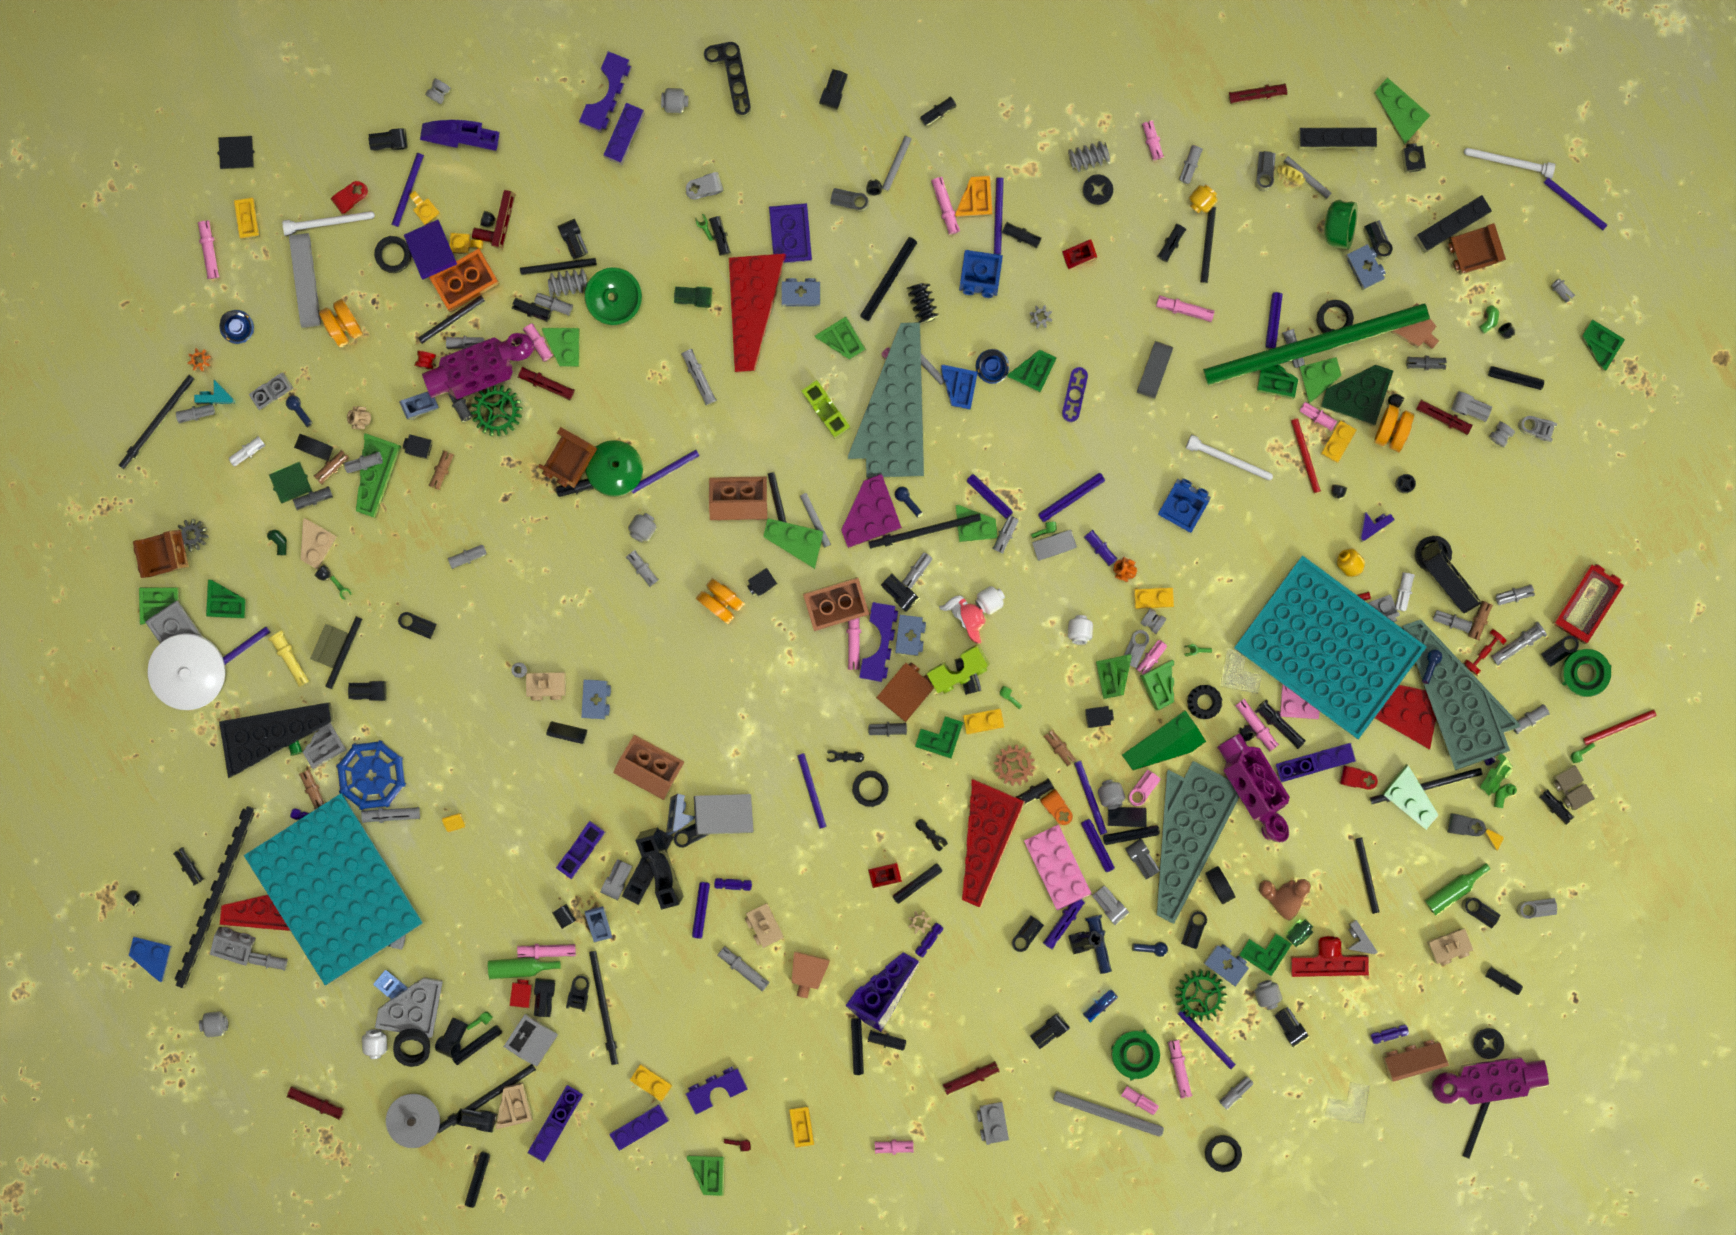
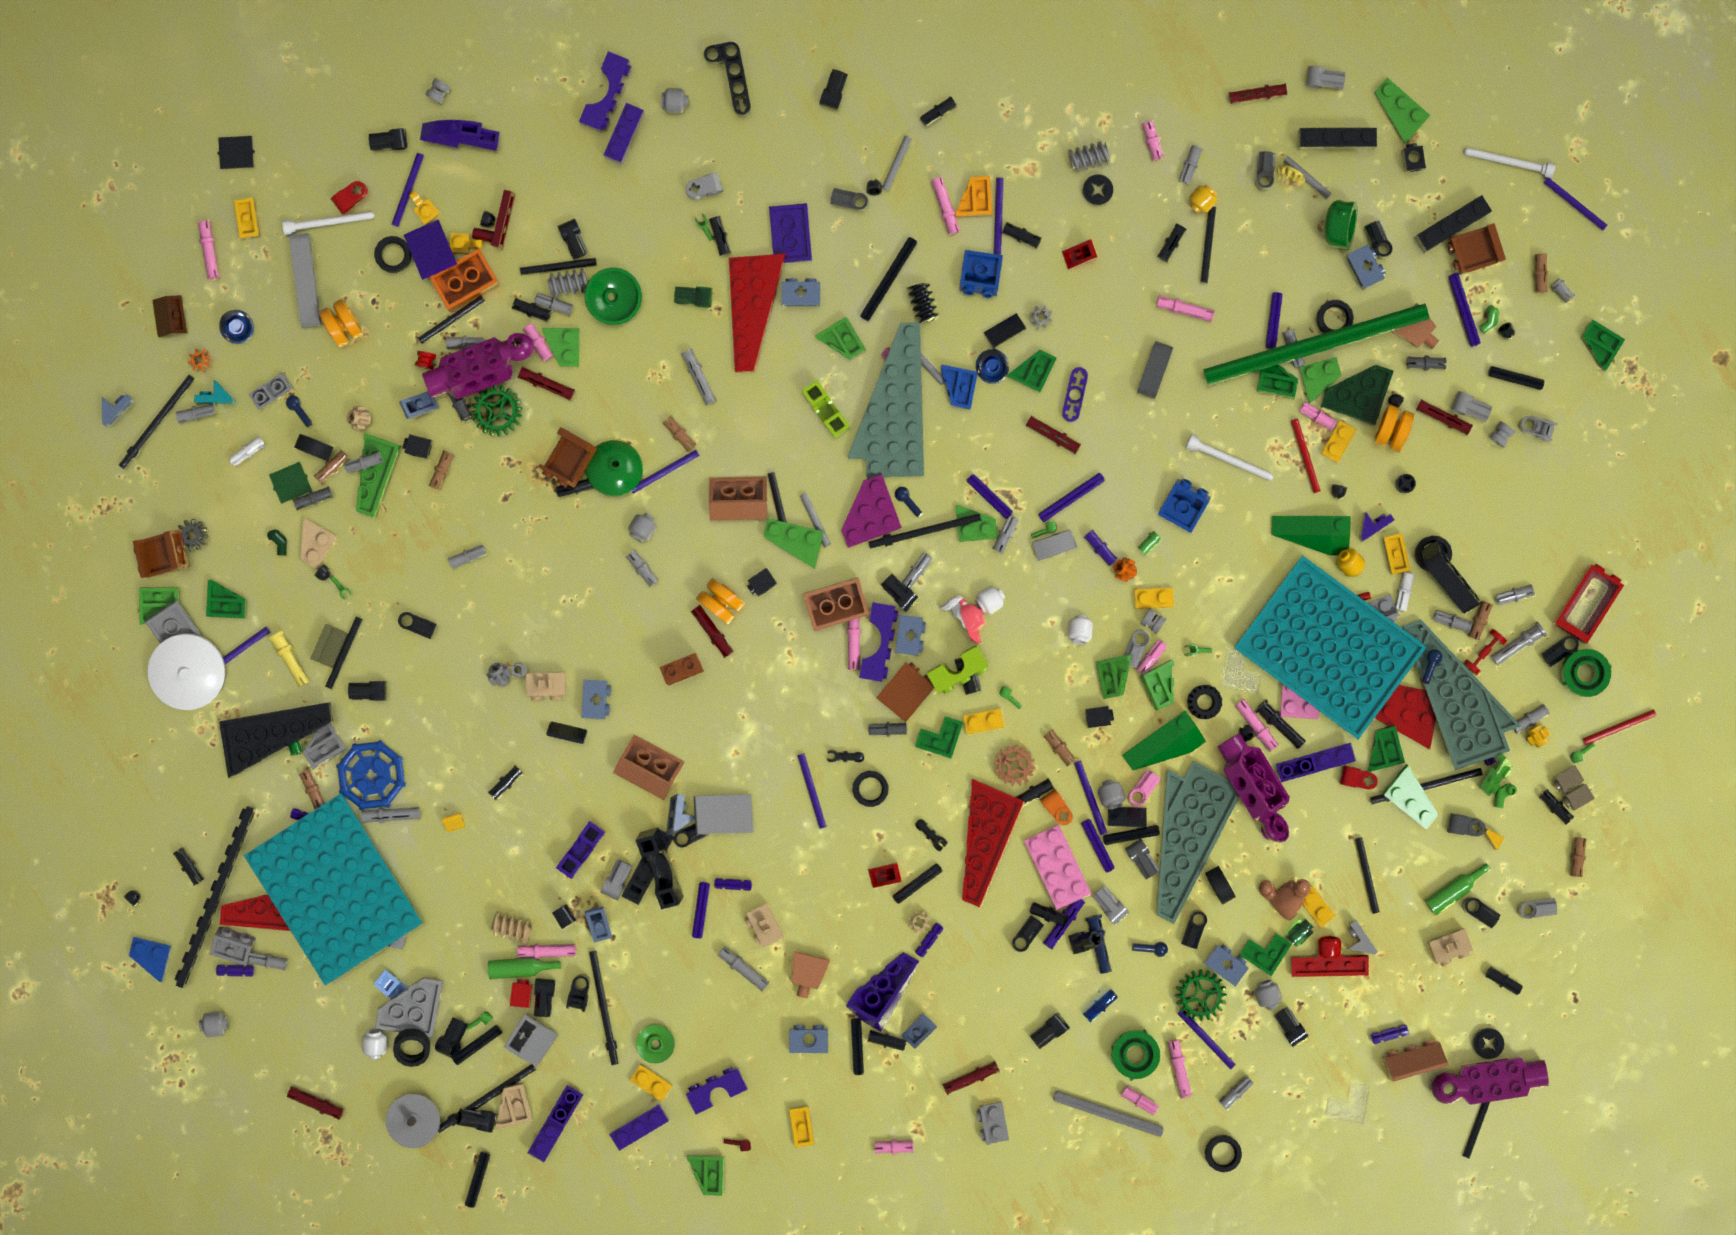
none -> sand blue slope [102,394,135,428]
none -> reddish brown panel [153,295,187,337]
none -> dark purple axle [216,965,254,977]
none -> light grey gear [486,663,512,686]
none -> black pin [488,765,524,801]
none -> tan piece [490,911,533,944]
none -> bright green dish [636,1025,675,1064]
none -> dark orange panel [659,653,704,686]
none -> medium nougat pin [662,416,697,452]
none -> dark red pin [691,605,734,658]
none -> sand blue brick [789,1025,828,1053]
none -> sand blue slope [901,1014,937,1049]
none -> black slope [984,313,1027,349]
none -> dark red pin [1026,415,1081,454]
none -> black pin [1030,902,1069,927]
none -> bright green pin [1138,531,1162,555]
none -> green wedge [1271,516,1351,556]
none -> yellow plate [1302,886,1336,928]
none -> light grey piece [1306,66,1345,89]
none -> green wing [1368,725,1405,772]
none -> yellow plate [1383,533,1411,575]
none -> dark purple axle [1449,273,1481,347]
none -> yellow gear [1526,724,1551,748]
none -> medium nougat pin [1534,254,1549,293]
none -> medium nougat pin [1570,837,1587,877]

